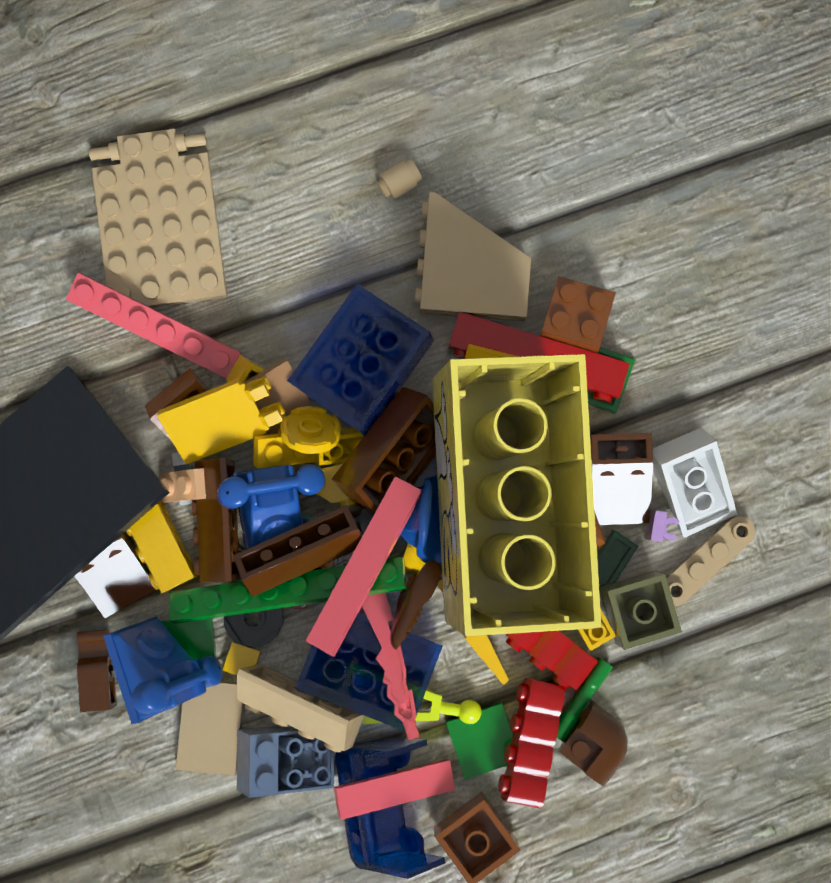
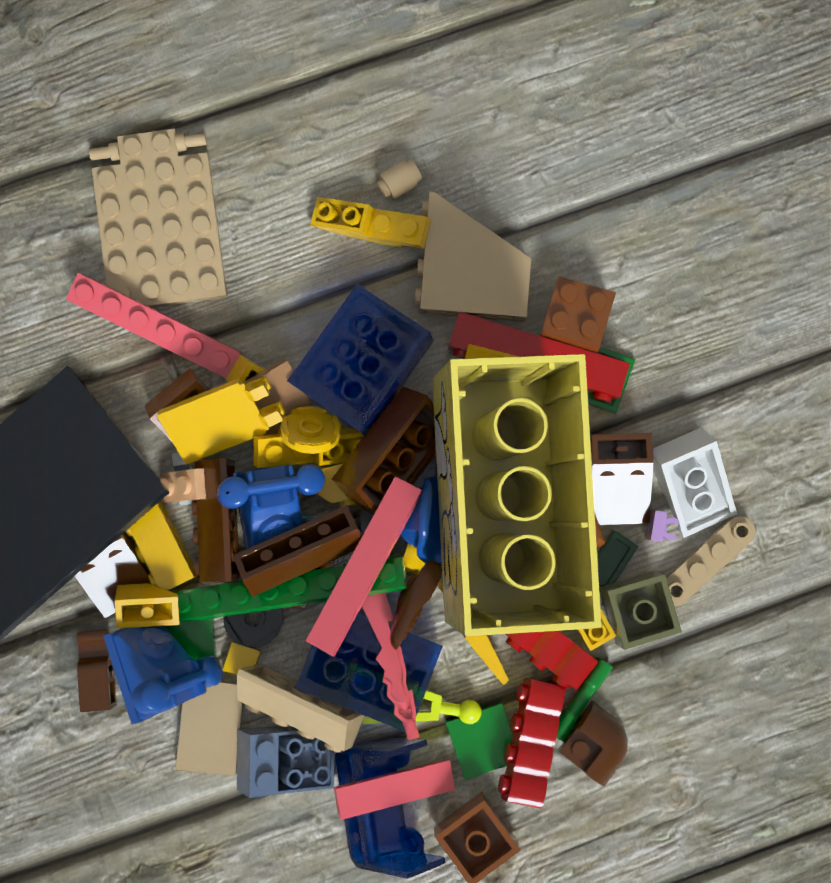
none -> yellow slope [115,583,179,628]
none -> yellow slope [310,197,431,249]

